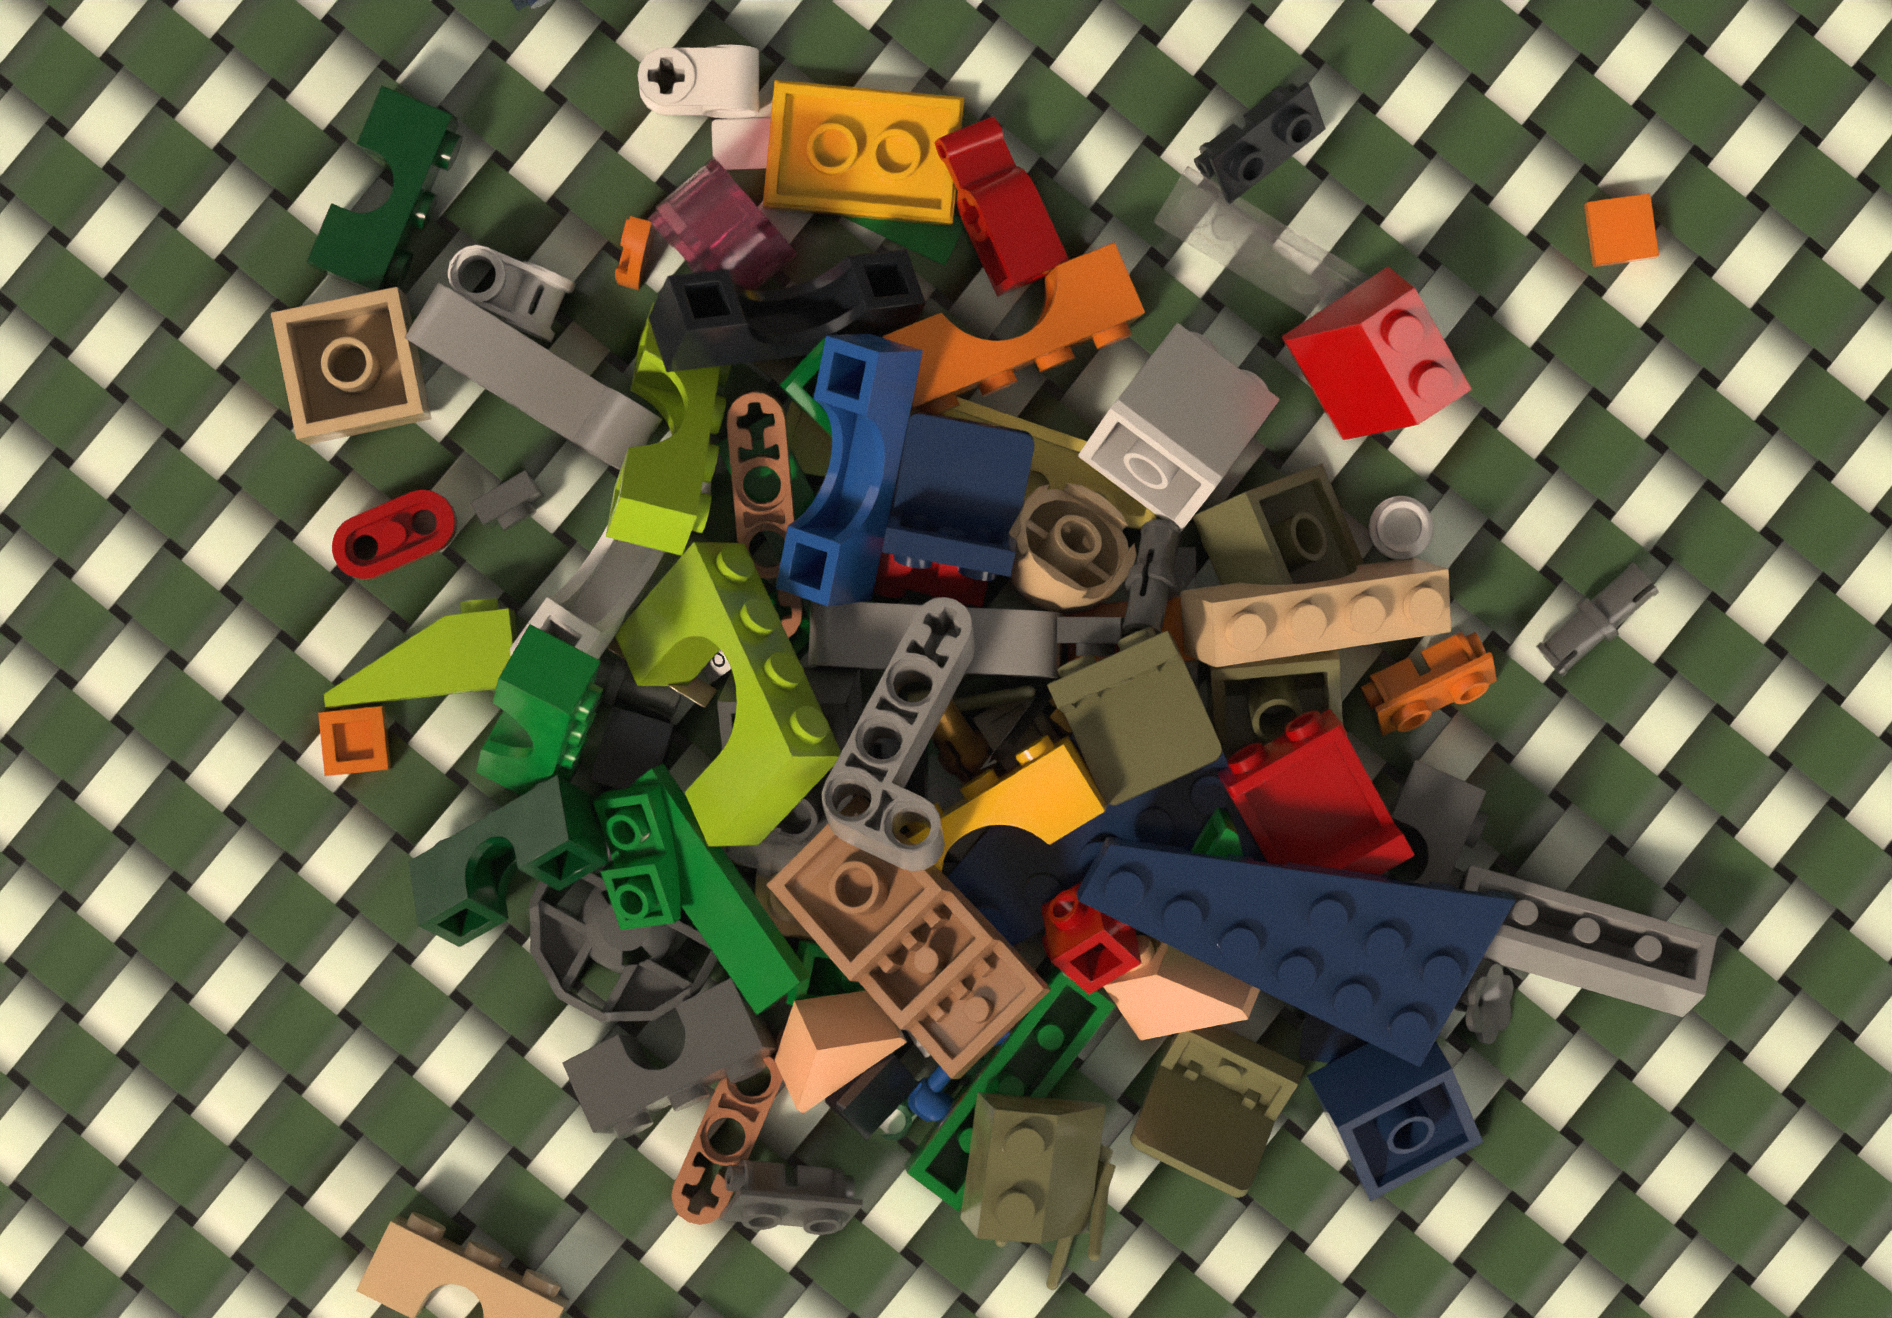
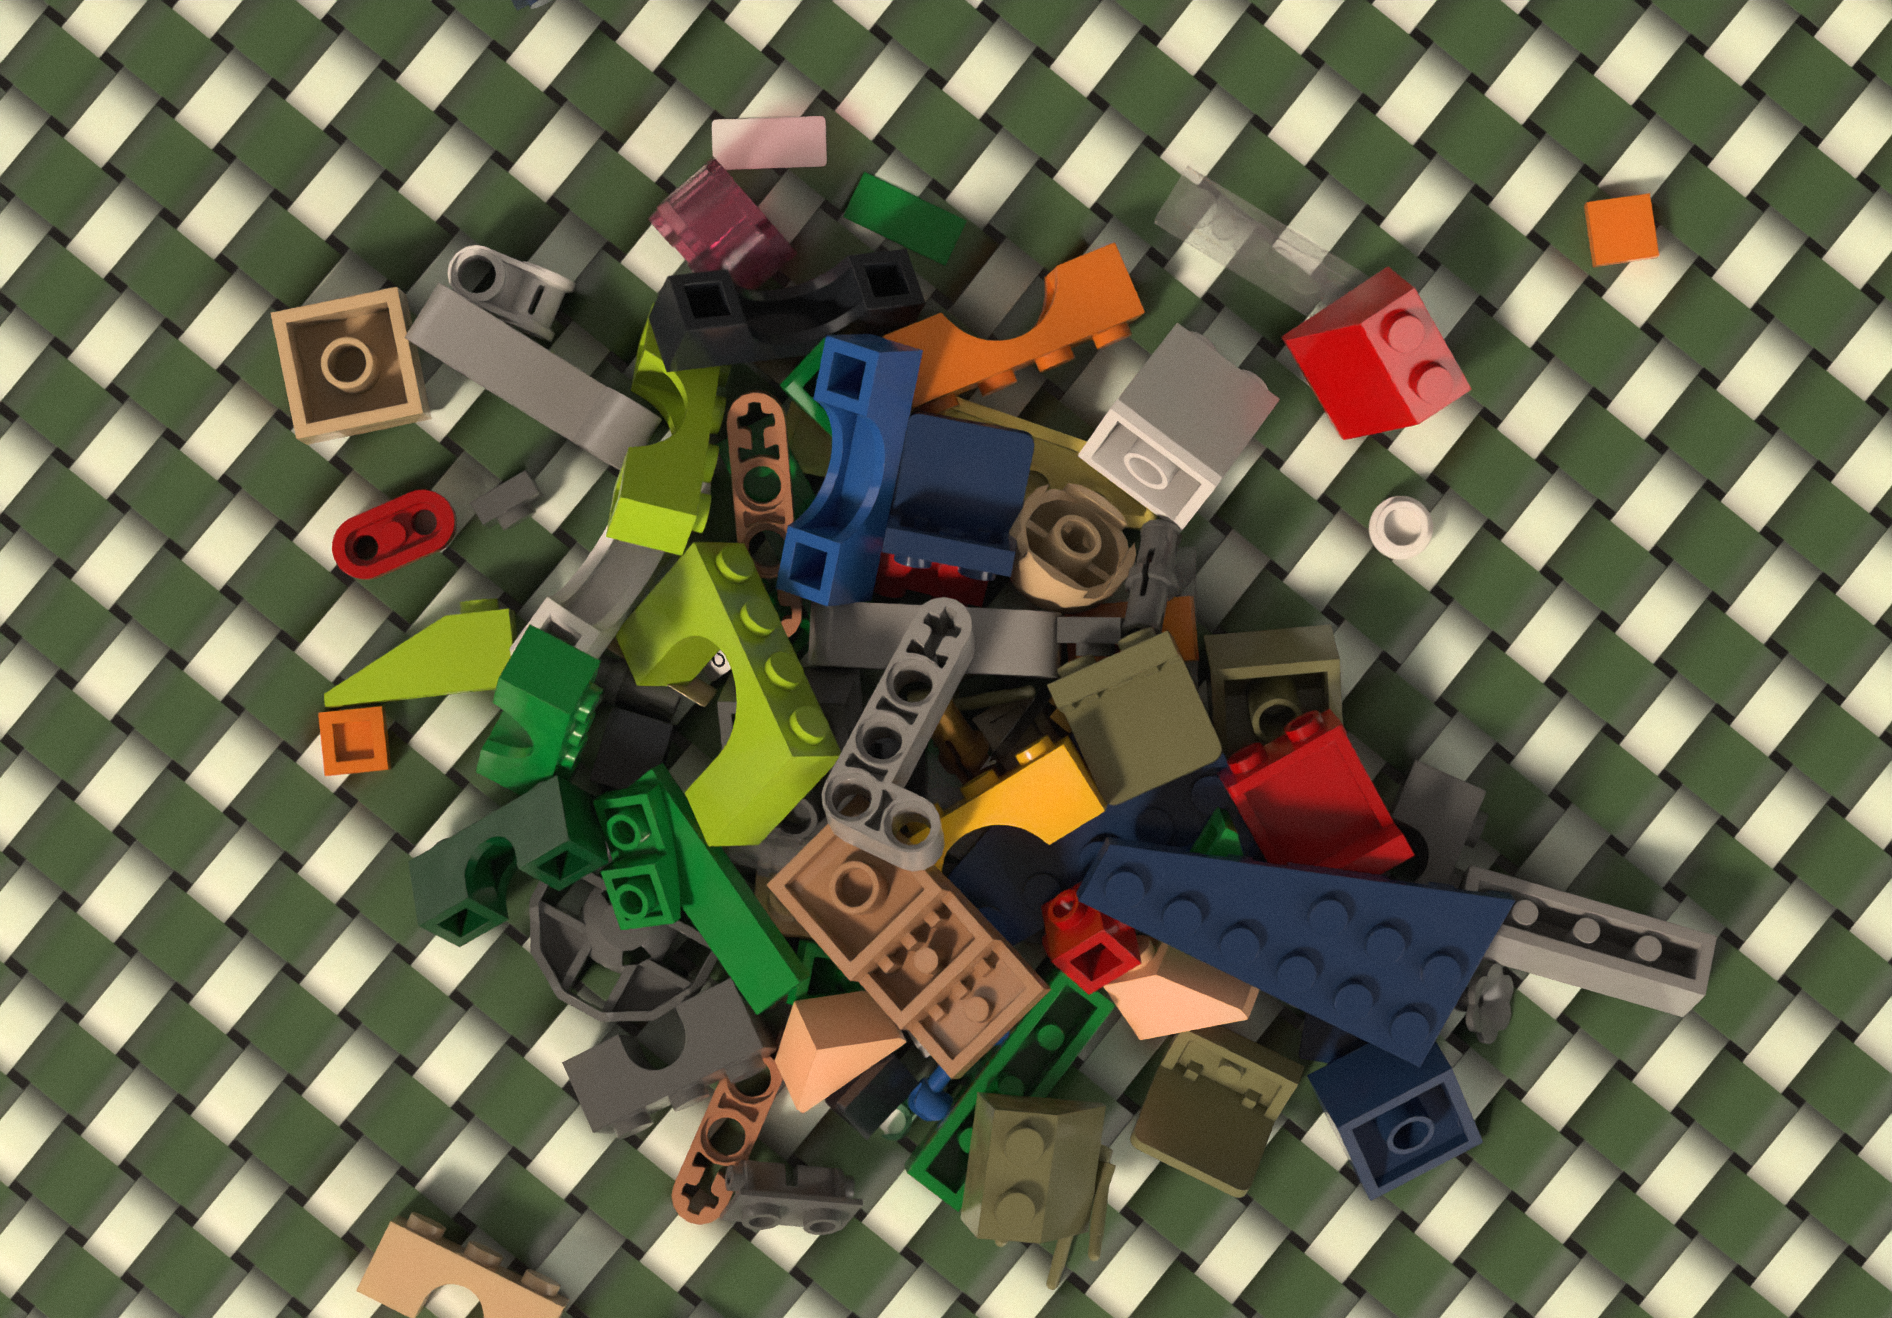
dark green arch [306,85,463,292] -> none
orange tile [615,216,656,291] -> none
white piece [637,45,759,119] -> none
yellow tile [763,80,964,226] -> none
red piece [934,116,1069,298] -> none
tan arch [1180,557,1451,667] -> none
olive slope [1192,463,1364,585] -> none
black hinge [1194,82,1326,204] -> none
orange hinge [1360,632,1497,736] -> none
dark grey pin [1536,562,1659,677] -> none

